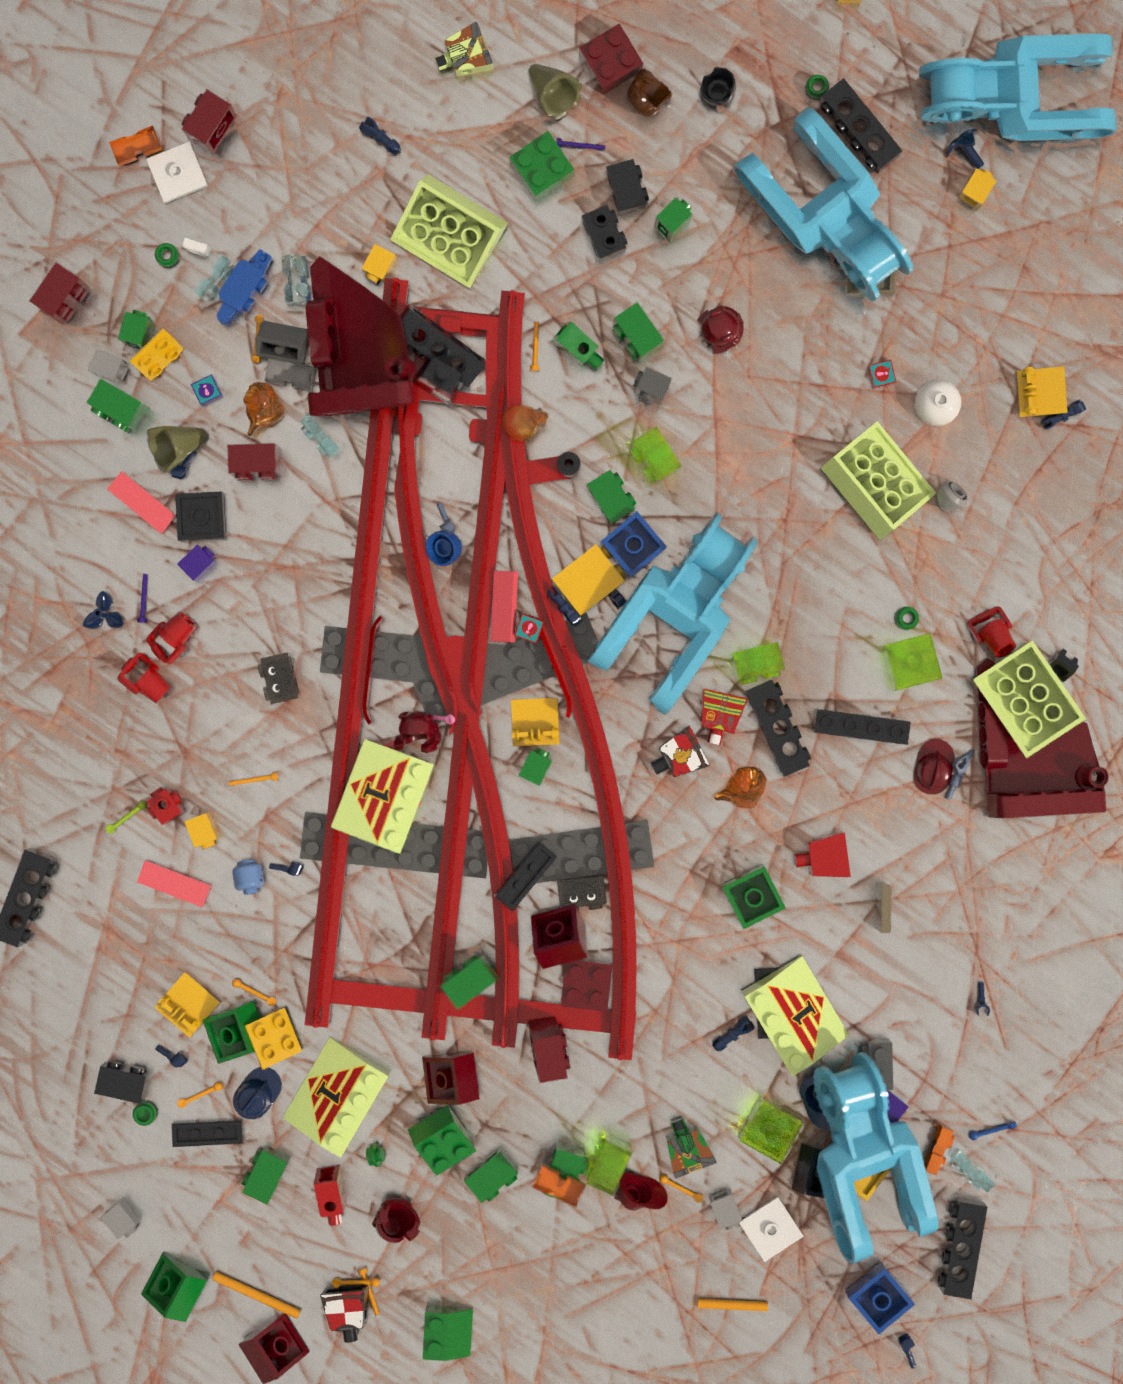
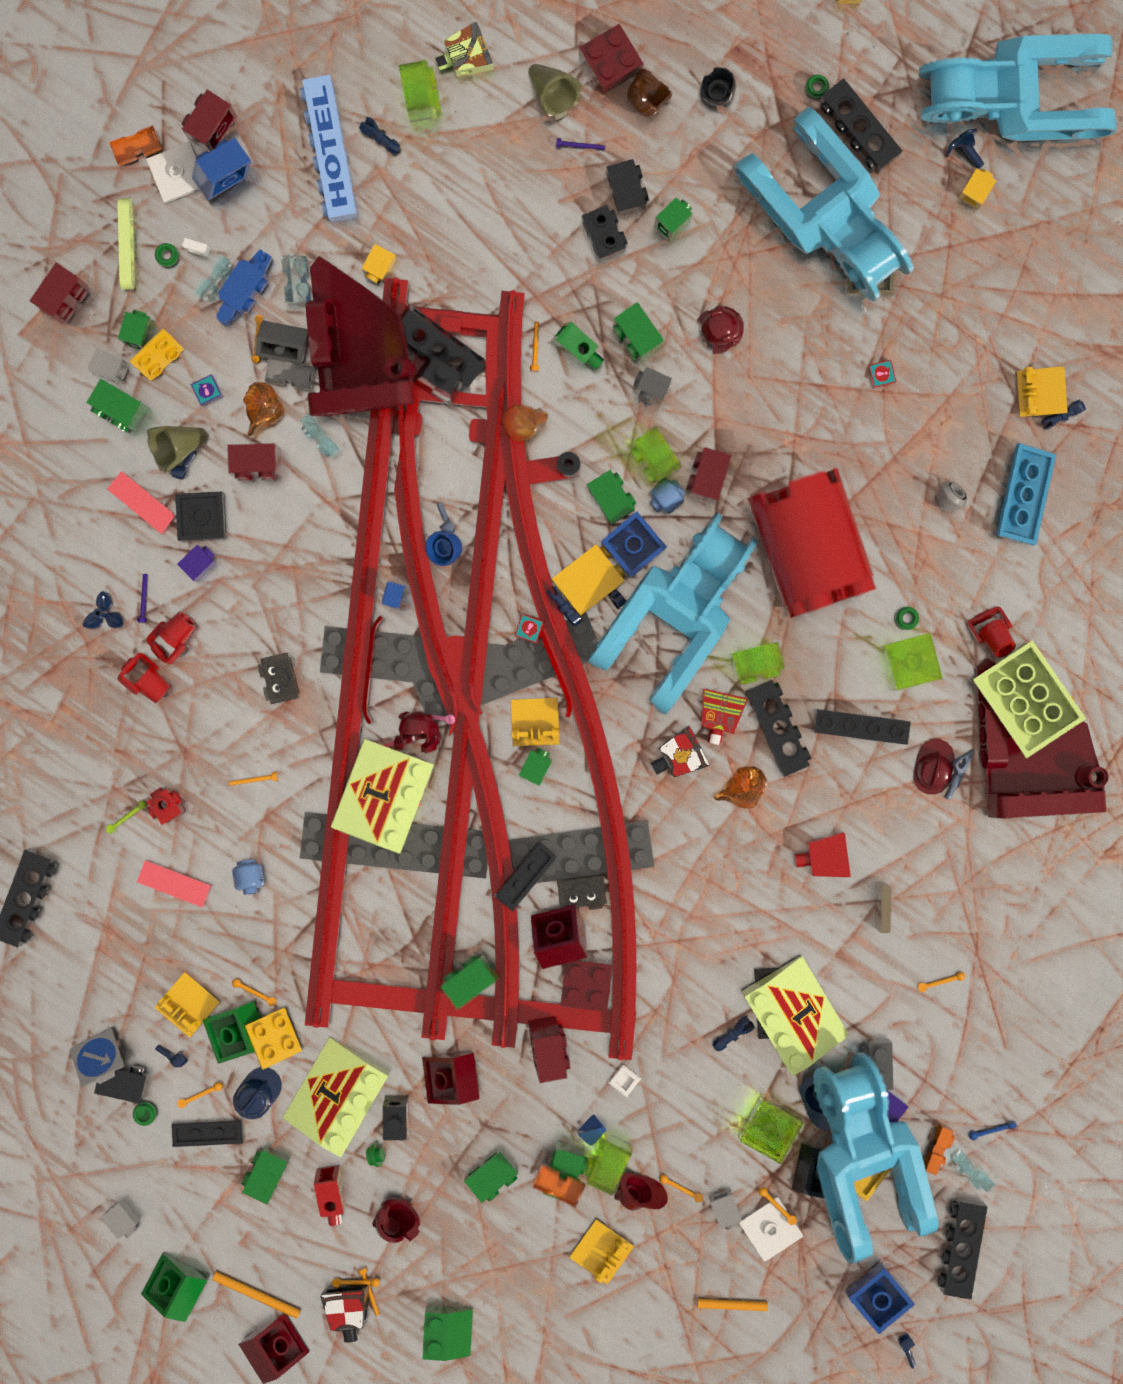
yellow brick [184,812,220,850] -> none
dark blue hand [269,861,304,876] -> none
yellowish green slope [390,174,508,288] -> none
green brick [407,1105,476,1176] -> none
coral tile [490,571,518,642] -> none
green brick [509,131,575,201] -> none
torso [666,1118,717,1179] -> none
green brick [721,864,786,929] -> none
yellowish green slope [821,421,936,540] -> none
white cylinder [914,380,961,427] -> none
dark blue hand [974,982,990,1016] -> none
black tile [1048,649,1079,682] -> none
none -> piece [69,1028,124,1088]
none -> yellowish green beam [117,198,135,290]
none -> blue brick [192,137,251,201]
none -> light blue brick [300,74,358,223]
none -> blue slope [381,581,406,608]
none -> black torso [383,1095,409,1140]
none -> clear neon green brick [399,60,441,123]
none -> yellow hinge [569,1219,634,1285]
none -> blue slope [578,1114,606,1146]
none -> white tile [608,1063,641,1097]
none -> medium blue head [650,479,685,514]
none -> dark red brick [686,447,732,504]
none -> red brick [747,468,876,618]
none -> light orange hinge [759,1187,797,1225]
none -> light orange hinge [918,972,965,992]
none -> dark azure slope [996,443,1056,546]

